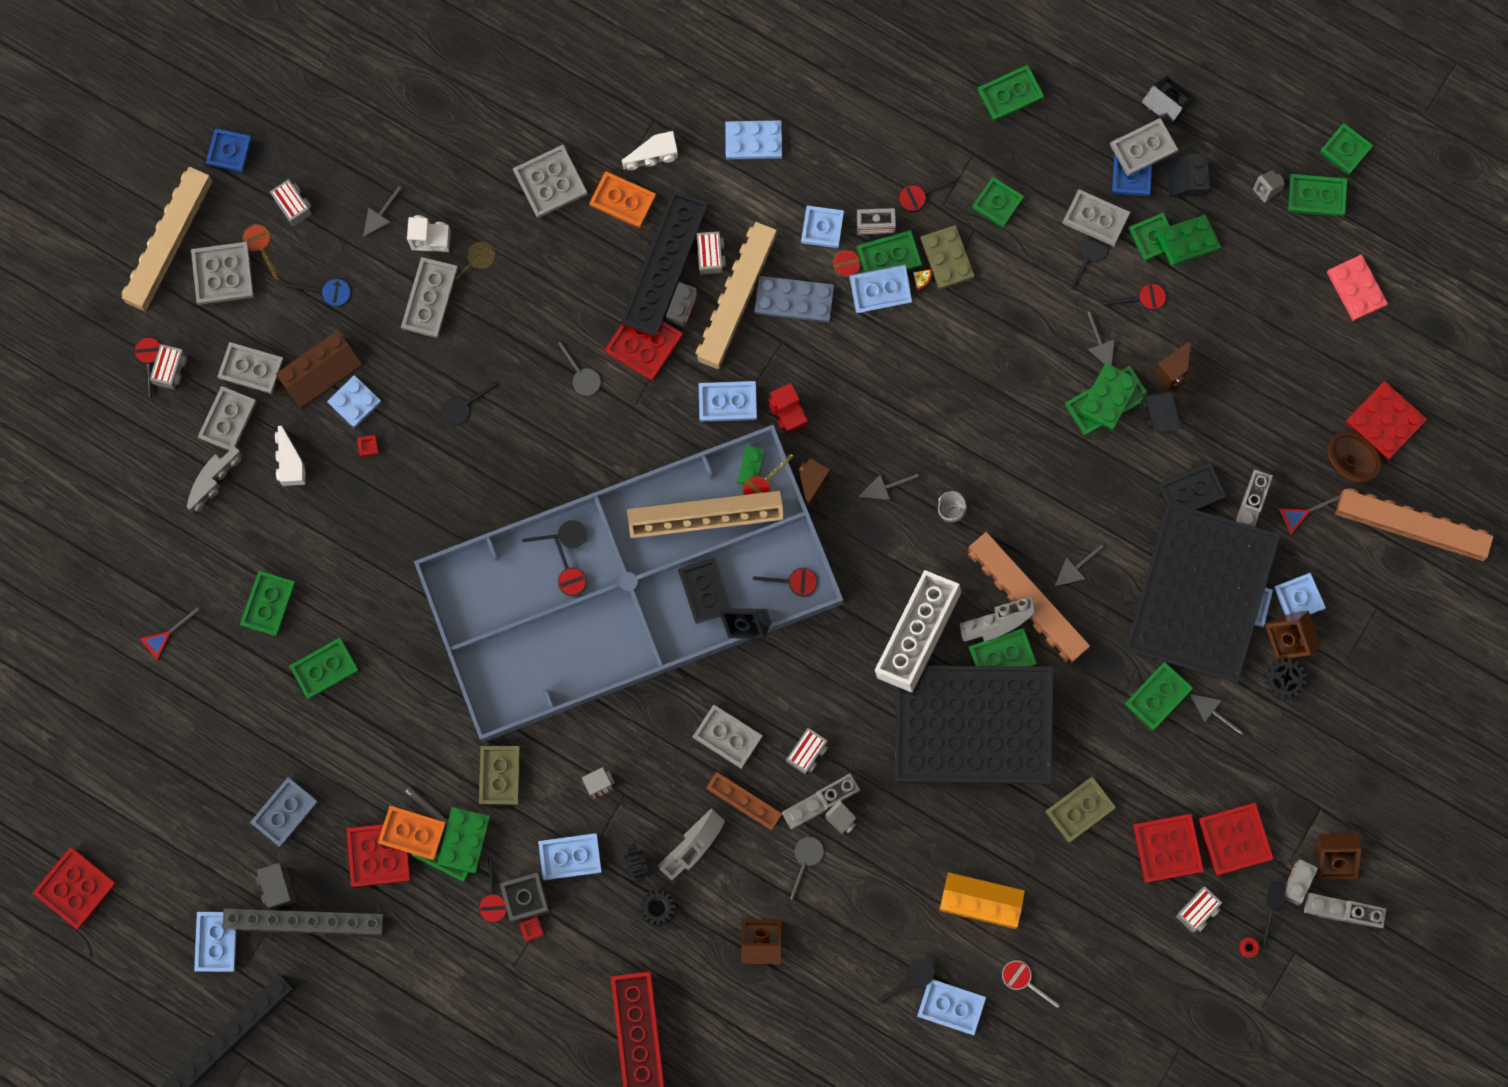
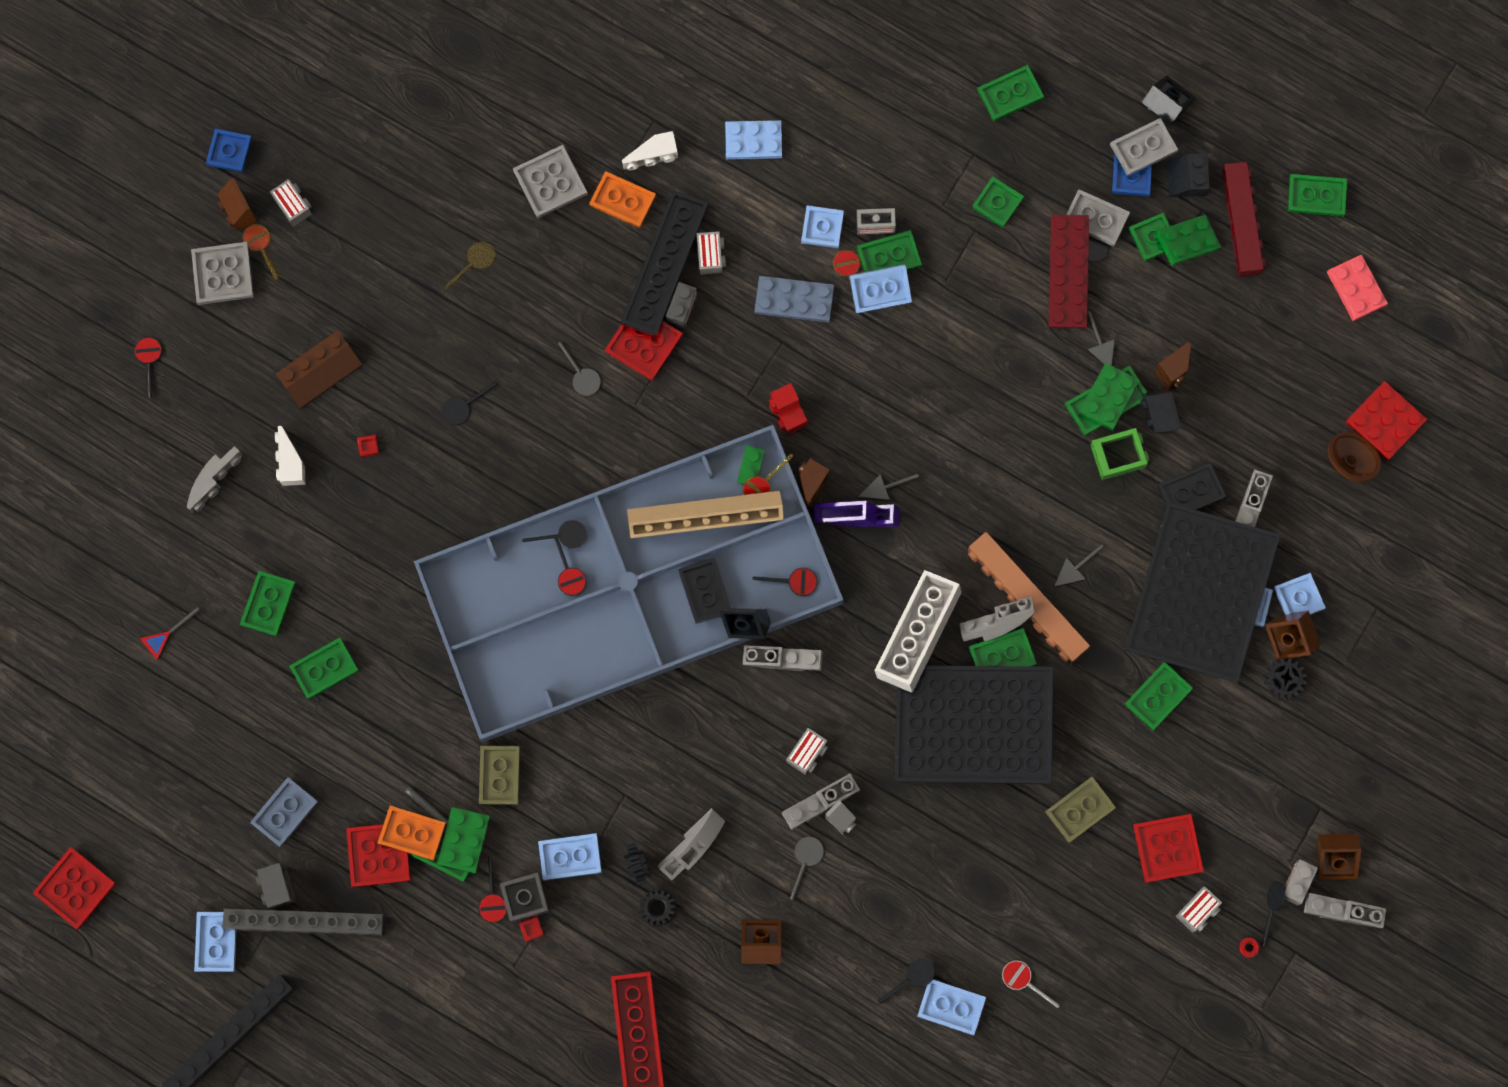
tan brick [122,167,213,312] -> none
brick [150,344,187,390] -> none
light grey plate [198,386,257,451] -> none
light grey plate [217,342,284,394] -> none
blue piece [287,279,350,306] -> none
light blue plate [327,375,382,429] -> none
dark grey piece [363,186,401,237] -> none
light grey plate [401,257,458,338] -> none
white brick [407,215,451,252] -> none
light grey brick [582,767,615,800] -> none
light grey plate [693,705,763,769] -> none
tan brick [696,222,777,369] -> none
light blue plate [699,381,757,422] -> none
dark orange plate [706,772,782,831] -> none
piece [898,177,958,212] -> none
tile [913,269,932,292] -> none
olive plate [920,225,975,290] -> none
light grey hair [938,491,967,522] -> none
light orange slope [939,872,1024,929] -> none
piece [1103,283,1166,311] -> none
dark grey piece [1190,694,1244,735] -> none
red plate [1198,803,1273,876] -> none
light grey slope [1253,170,1285,203] -> none
piece [1279,495,1341,535] -> none
green plate [1319,123,1373,175] -> none
nougat brick [1335,488,1493,561] -> none
none -> reddish brown slope [218,177,257,232]
none -> light grey slope [743,645,823,671]
none -> dark purple slope [814,501,900,527]
none -> dark red plate [1049,215,1089,329]
none -> bright green window [1090,428,1149,480]
none -> dark red brick [1222,162,1266,277]

